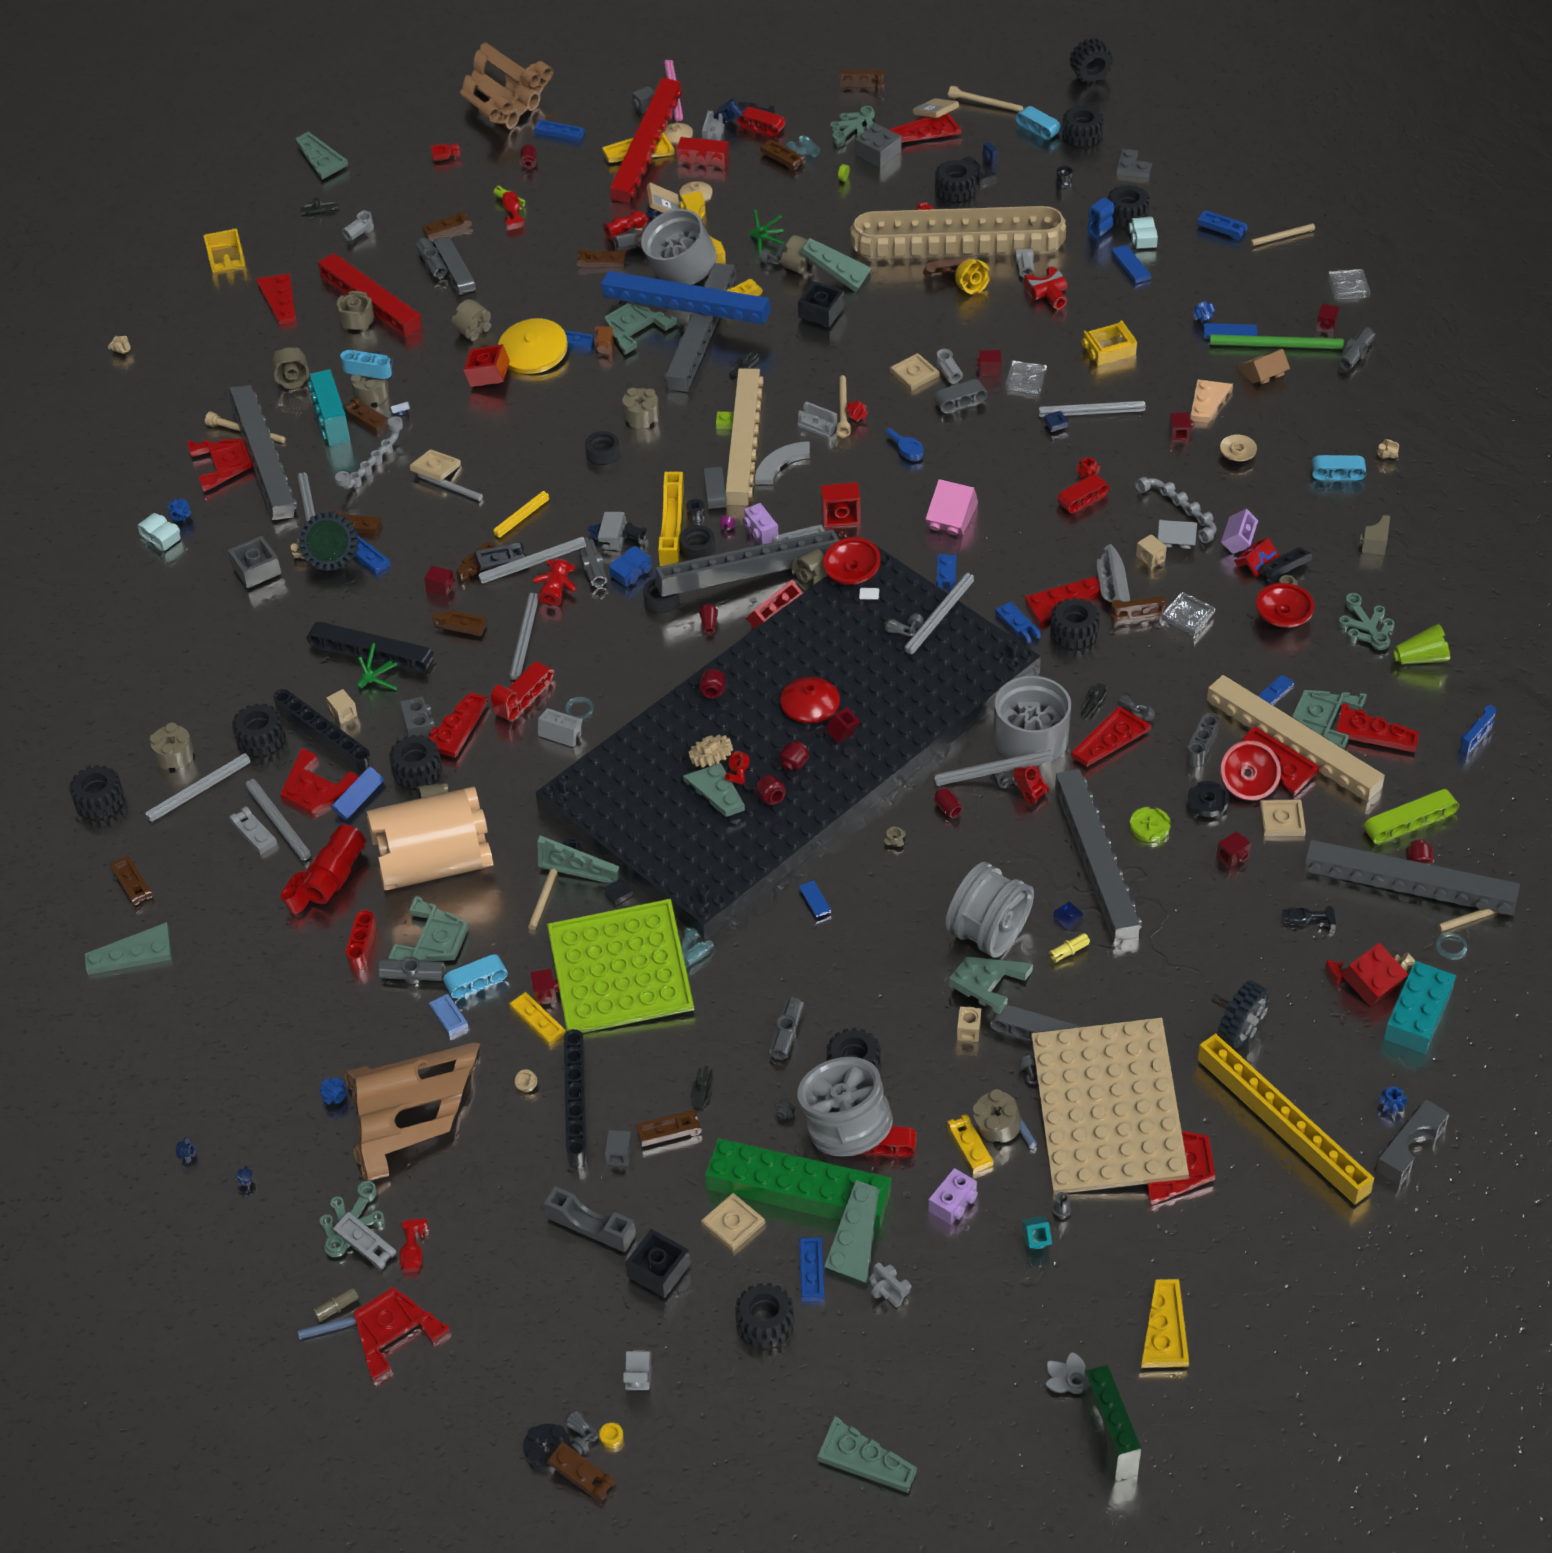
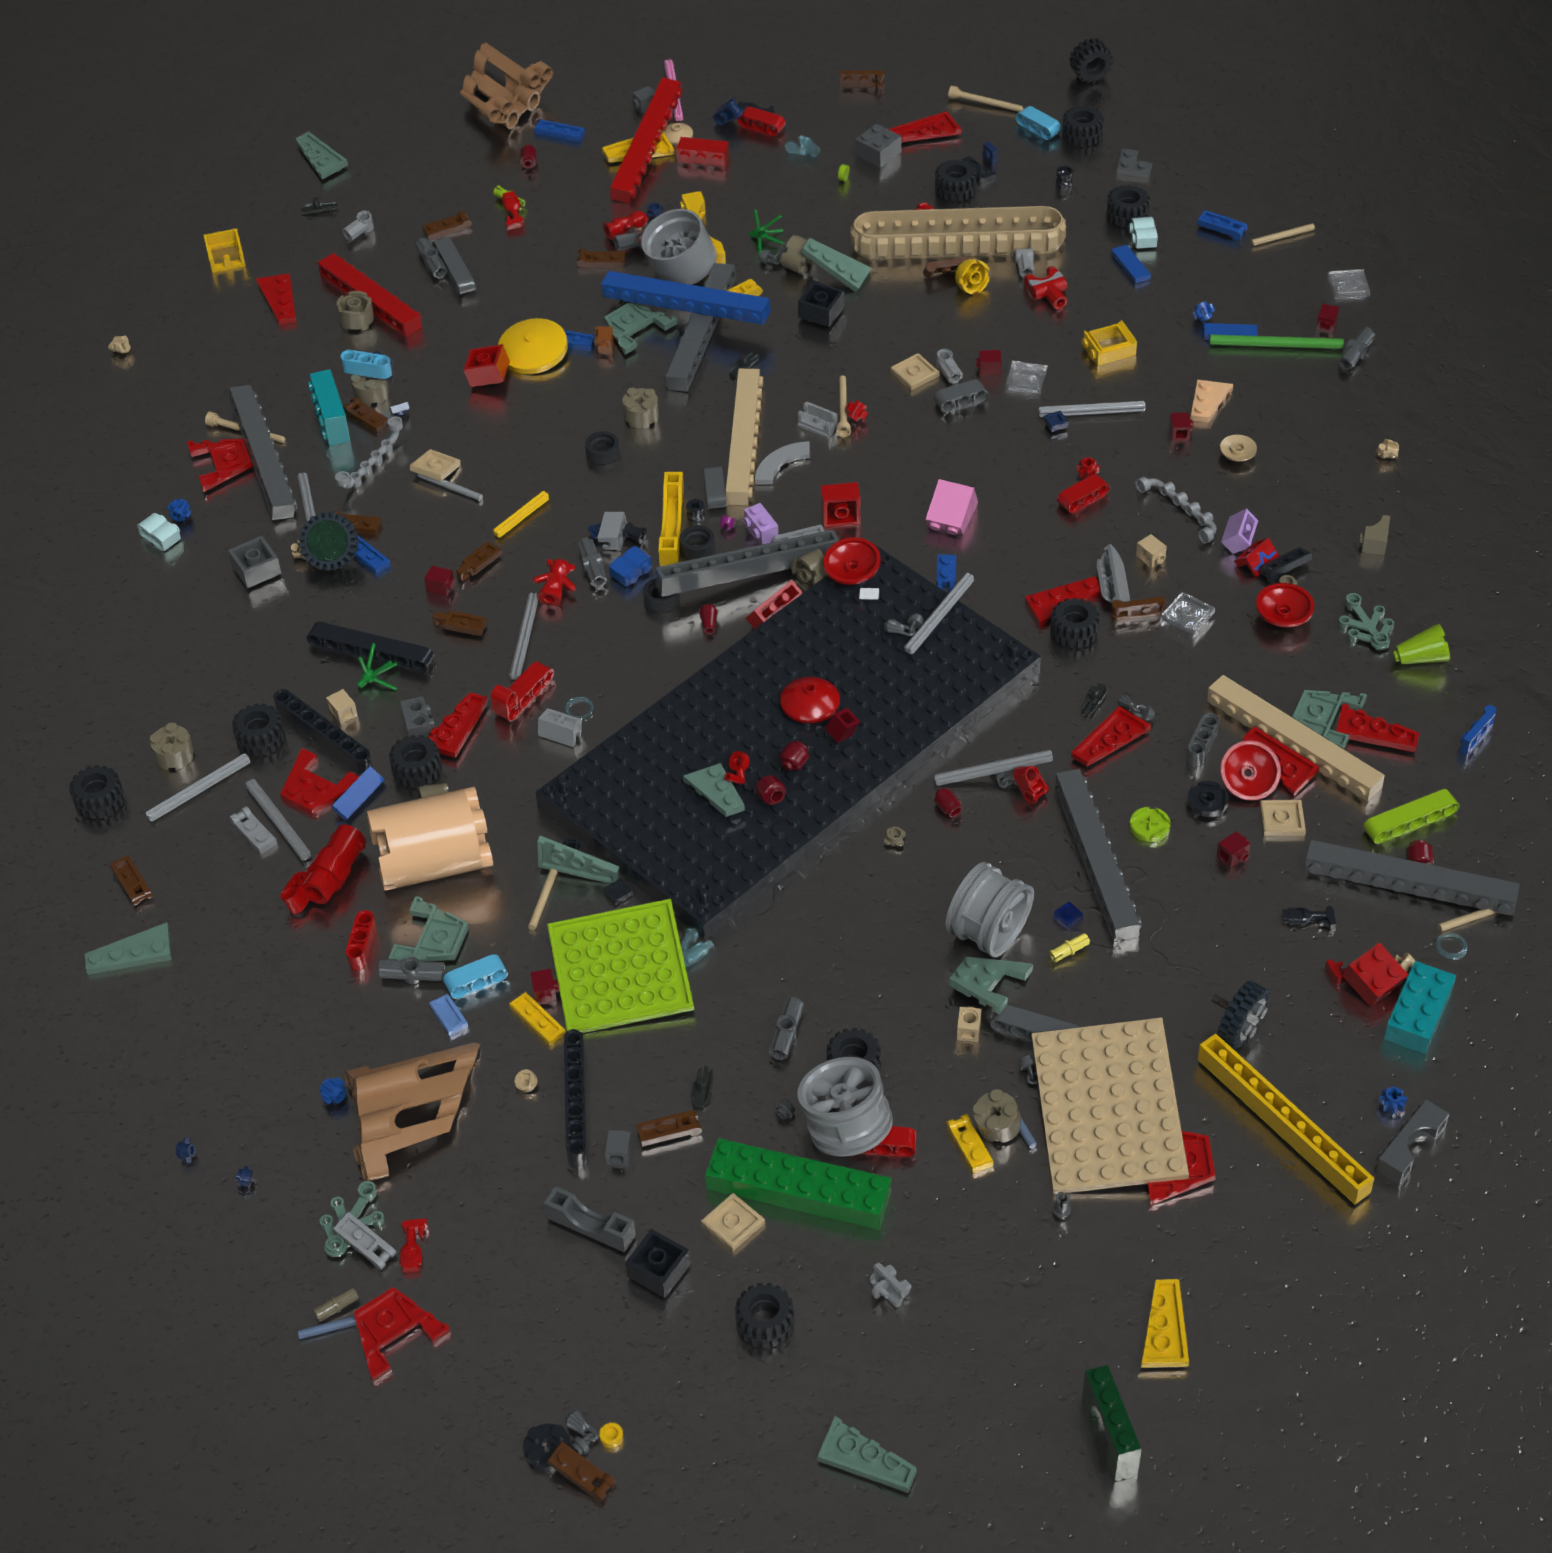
dark tan brick [272,348,310,389] -> none
red plate [431,143,460,161] -> none
dark tan brick [451,299,491,341] -> none
black plate [474,543,527,571] -> none
light grey axle [479,537,586,584] -> none
light grey brick [623,1349,652,1390] -> none
tan tile [647,182,680,213] -> none
tan dish [679,181,713,201] -> none
tan gear [689,735,733,767] -> none
dark red head [699,669,726,698] -> none
light grey hinge [702,111,725,141] -> none
lime plate [716,412,734,429] -> none
reddish brown plate [760,139,805,171] -> none
blue piece [799,880,831,918] -> none
blue tile [799,1237,824,1302] -> none
sand green wing [824,1180,879,1283] -> none
sand green plant [830,106,875,146] -> none
blue piece [886,428,923,461] -> none
tan tile [913,98,959,118] -> none
lavender brick [928,1168,978,1225] -> none
light grey wheel [993,676,1071,765] -> none
blue hinge [995,602,1041,644] -> none
teal brick [1021,1216,1052,1249] -> none
light grey plate [1046,1352,1086,1394] -> none
blue brick [1087,197,1114,239] -> none
light grey brick [1157,520,1197,549] -> none
medium nougat slope [1237,349,1290,385] -> none
blue piece [1258,675,1294,705] -> none
medium azure beam [1311,455,1367,480] -> none

